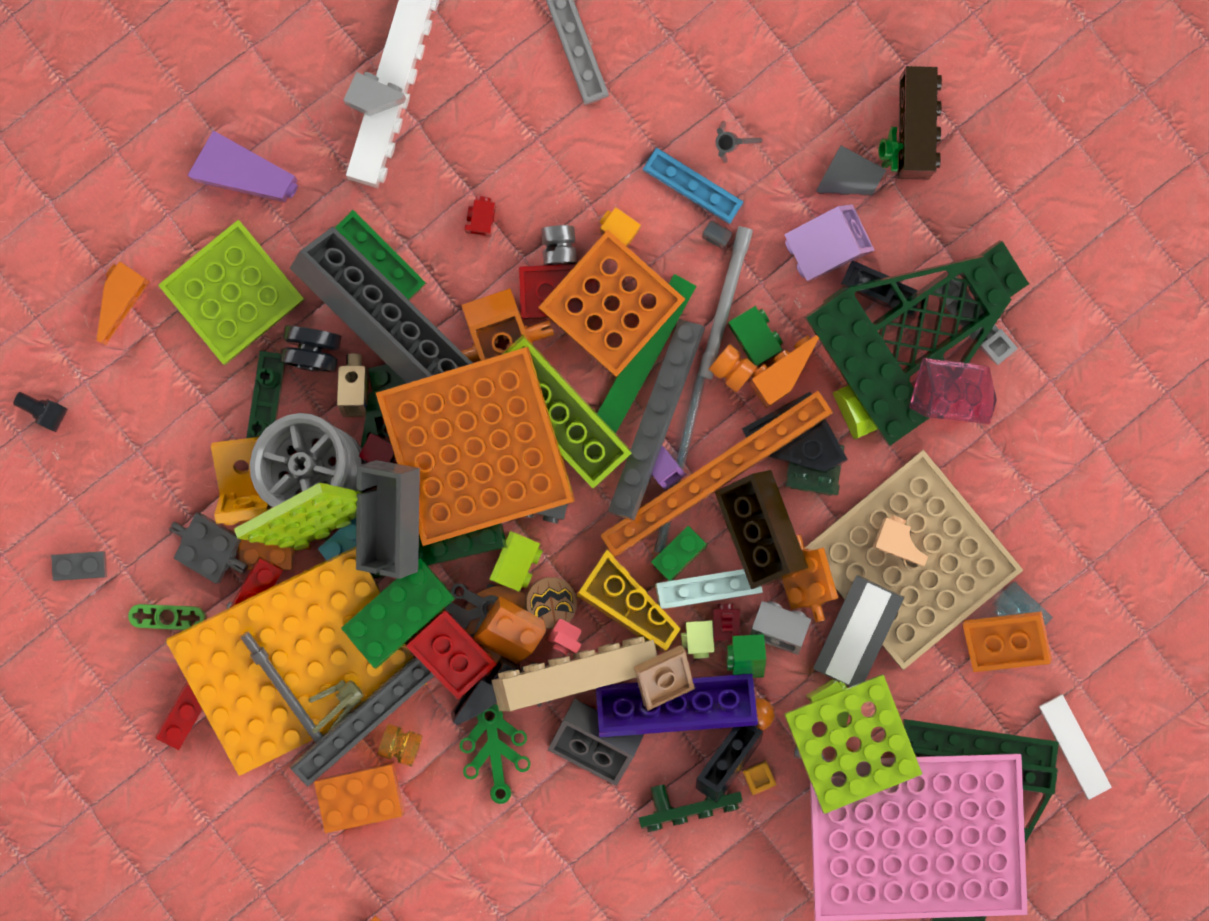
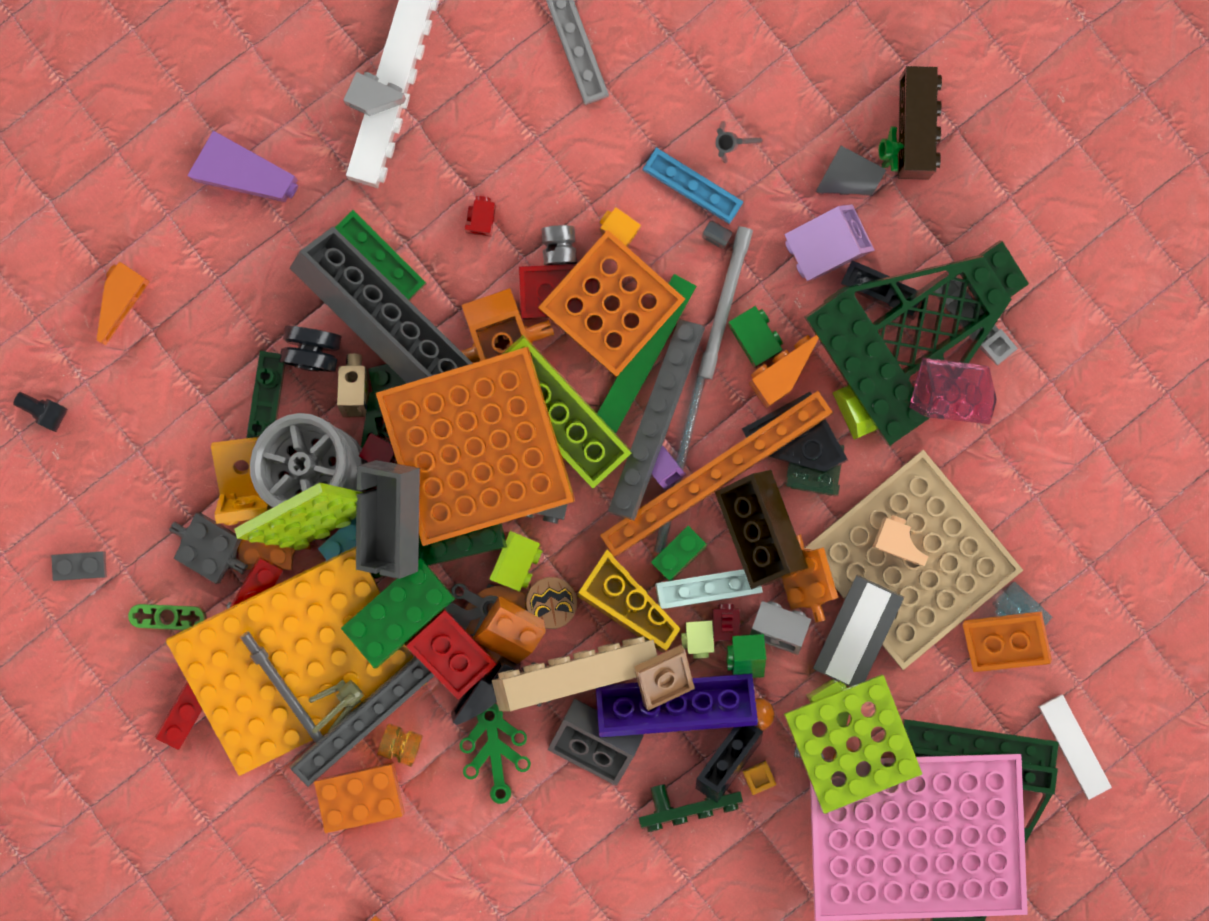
lime plate [158,219,305,365] -> none
coral bracket [547,619,581,656] -> none
orange wheel [708,344,757,392] -> none

